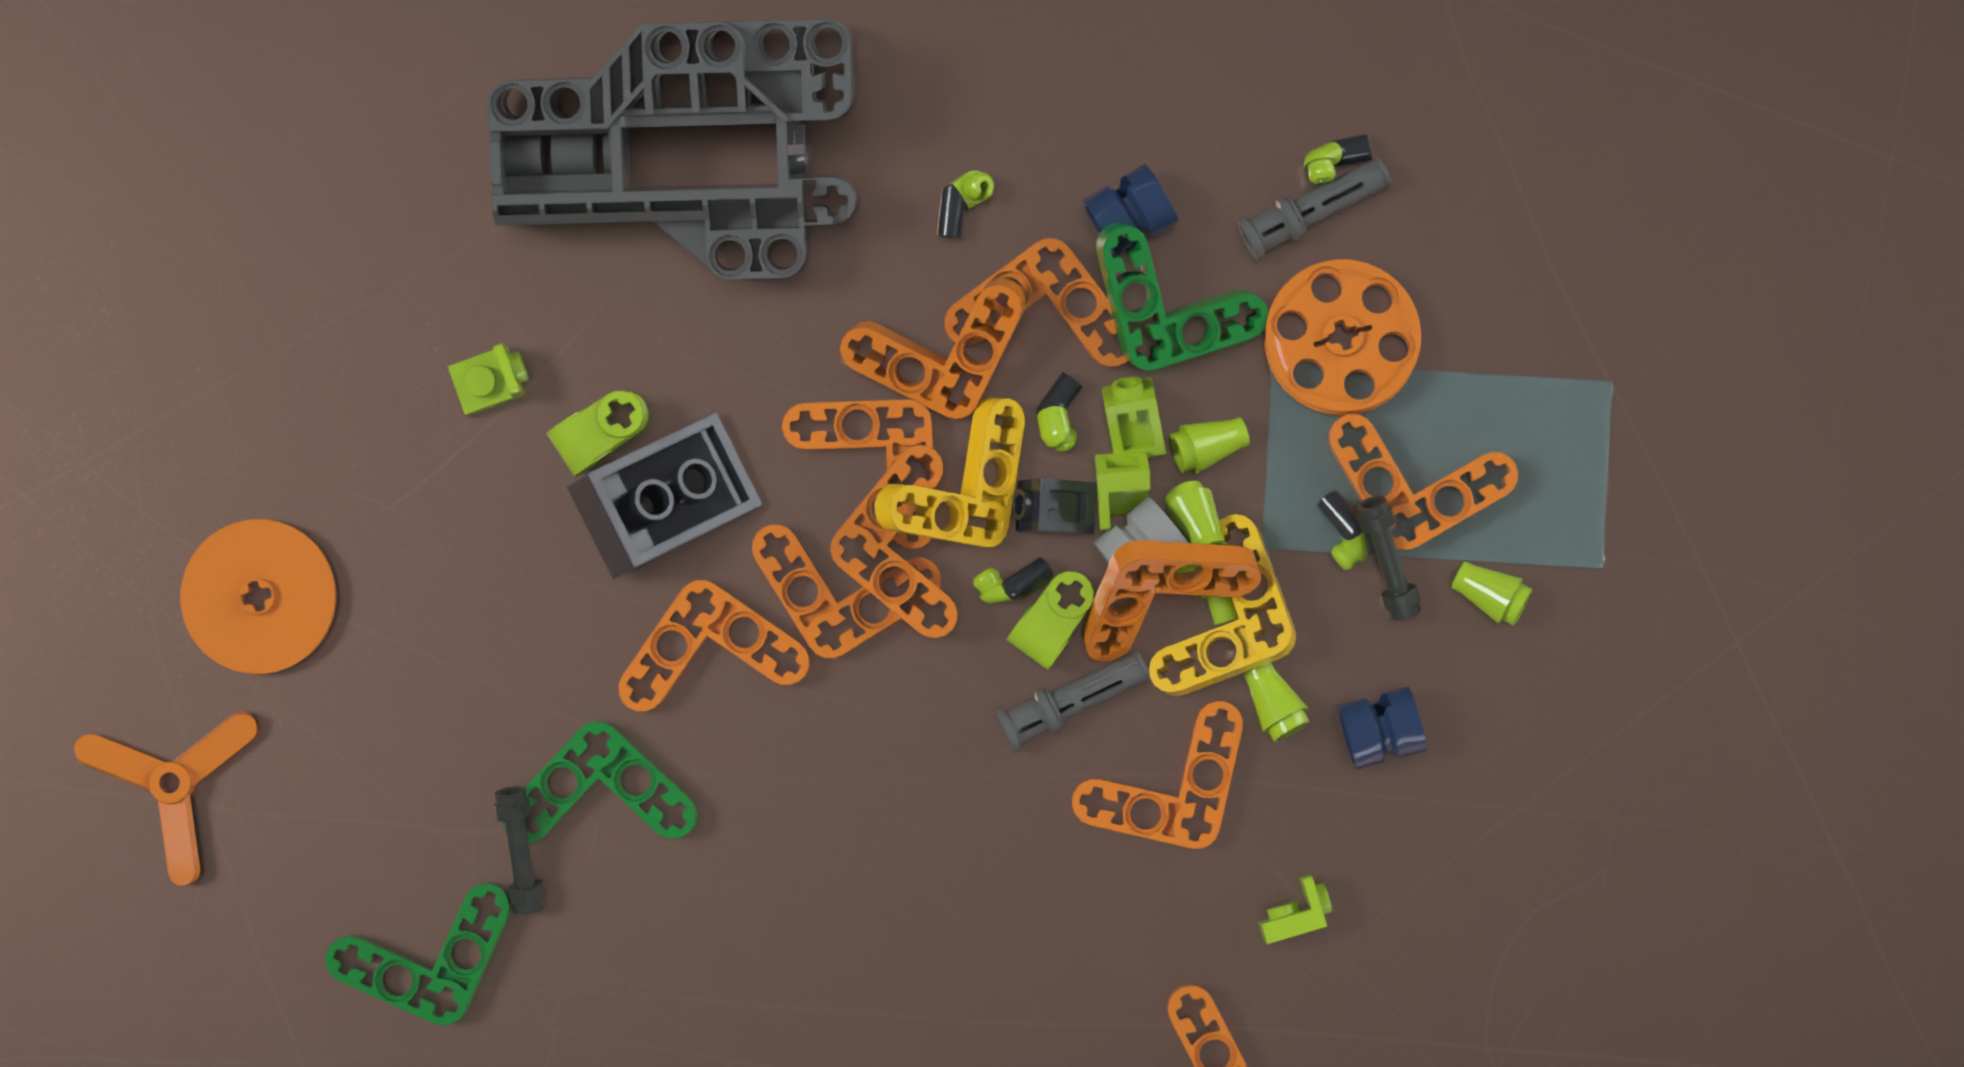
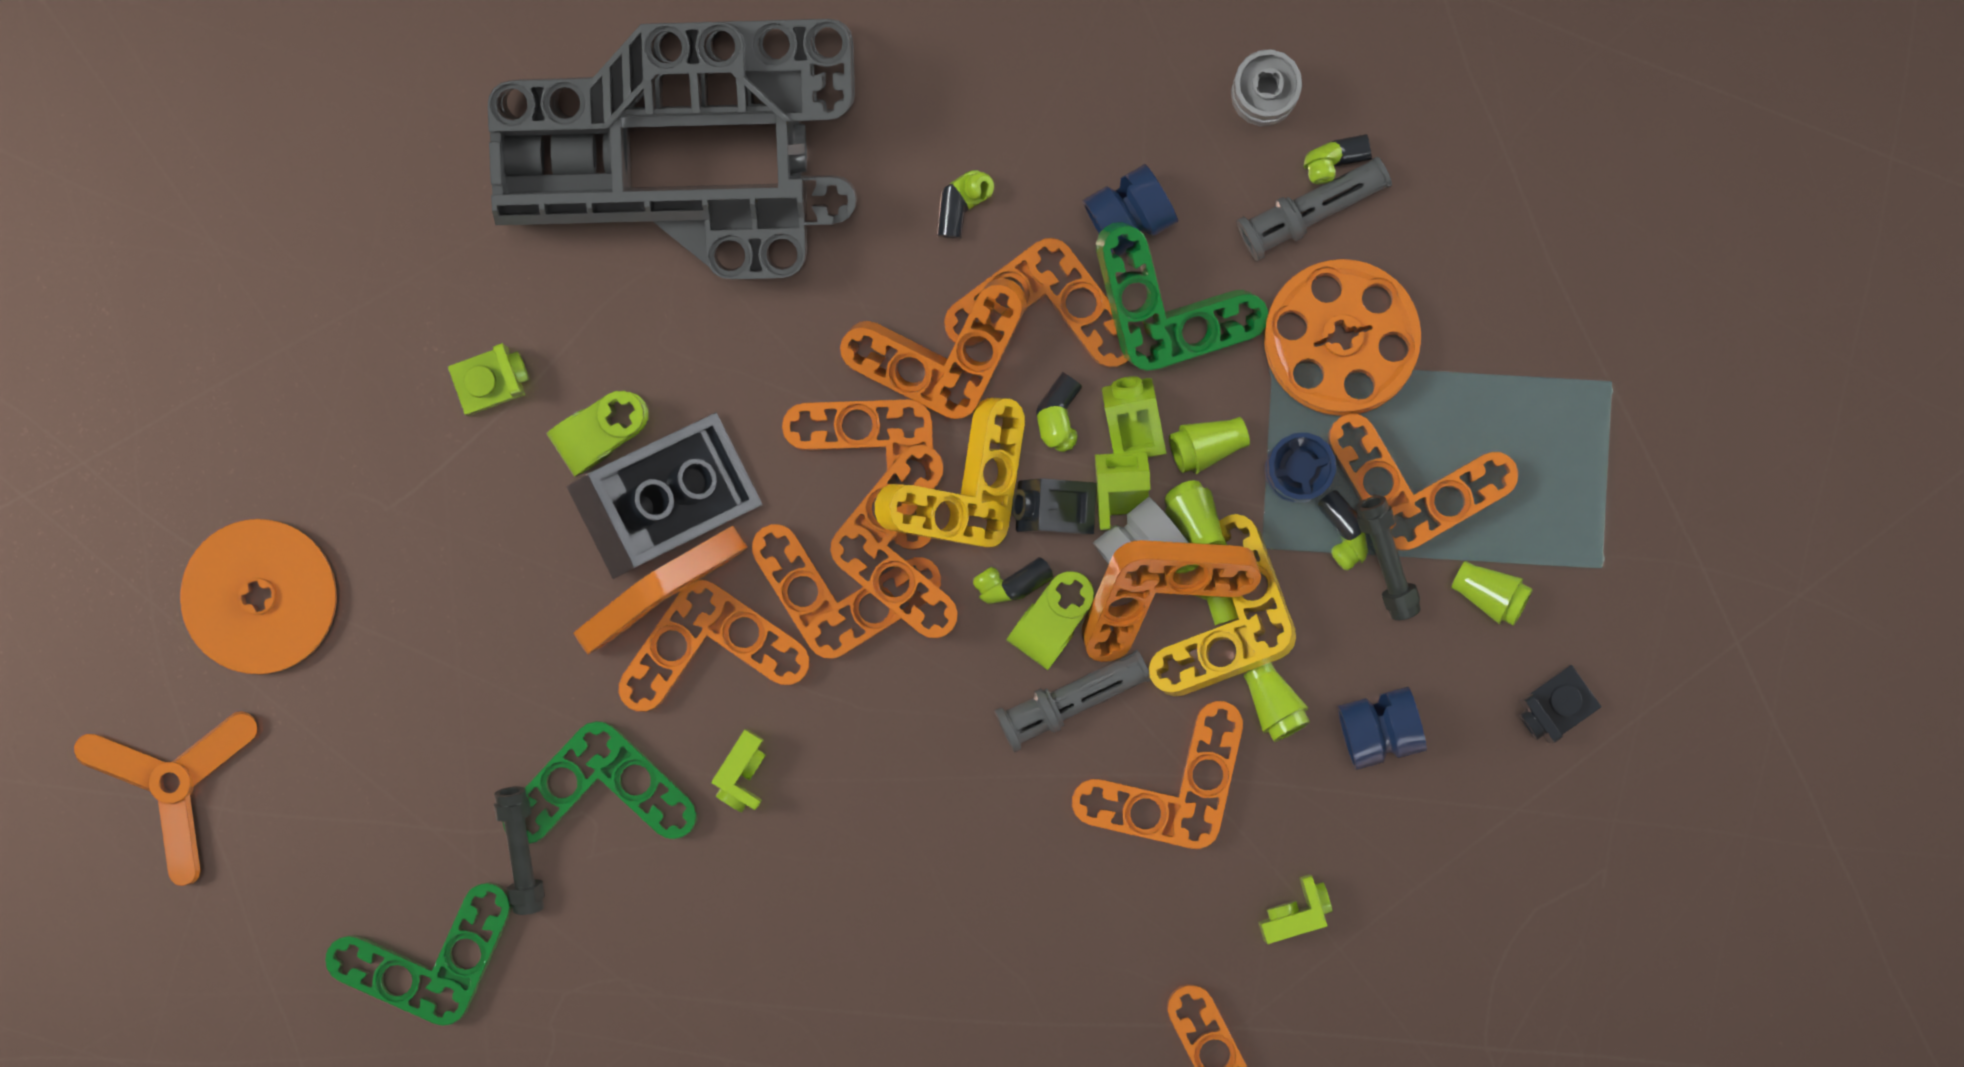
none -> orange beam [573,526,748,655]
none -> lime bracket [711,729,766,813]
none -> light grey wheel [1231,49,1302,127]
none -> dark blue wheel [1264,432,1336,503]
none -> black bracket [1518,665,1602,743]

